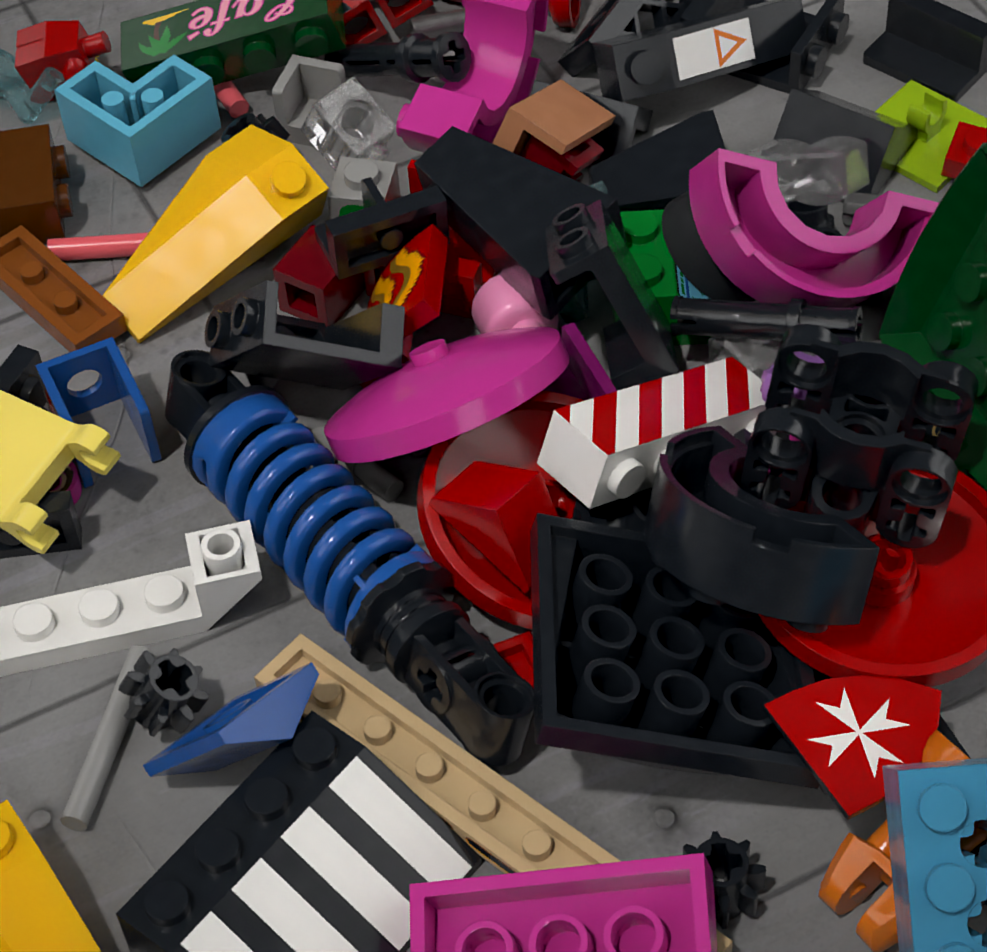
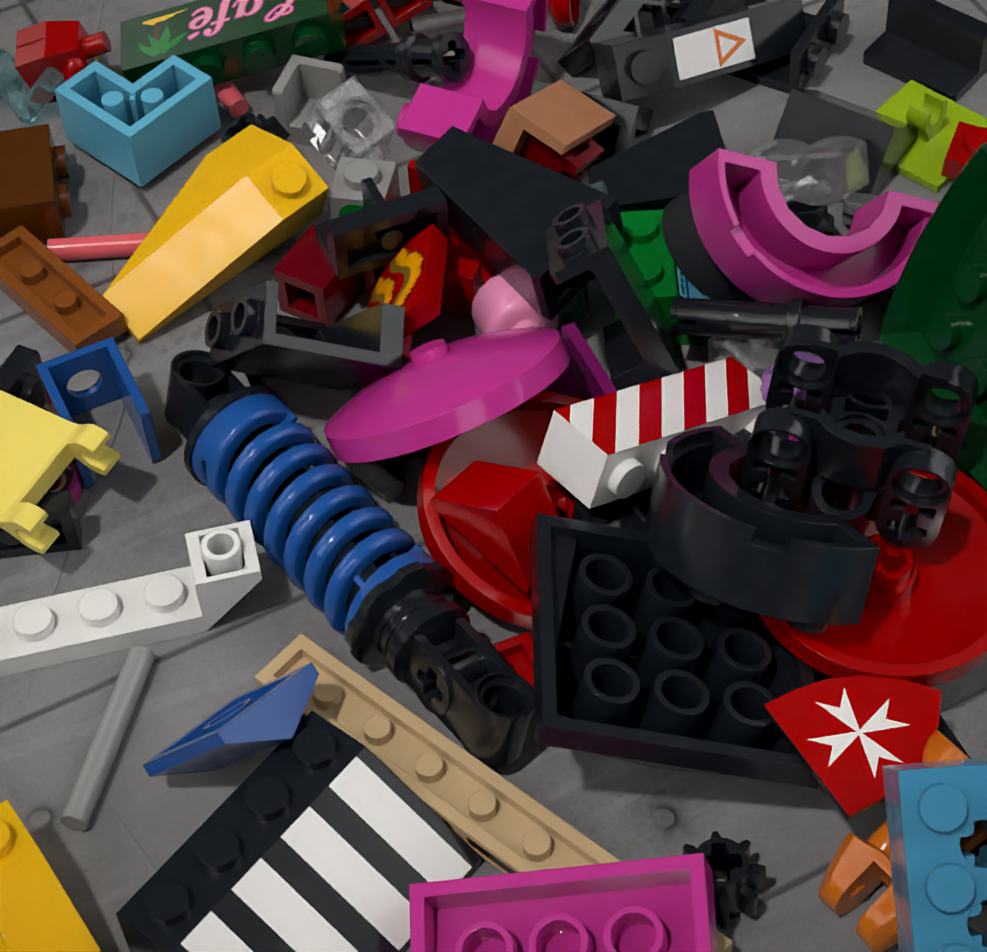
black gear [118,648,209,737] -> none

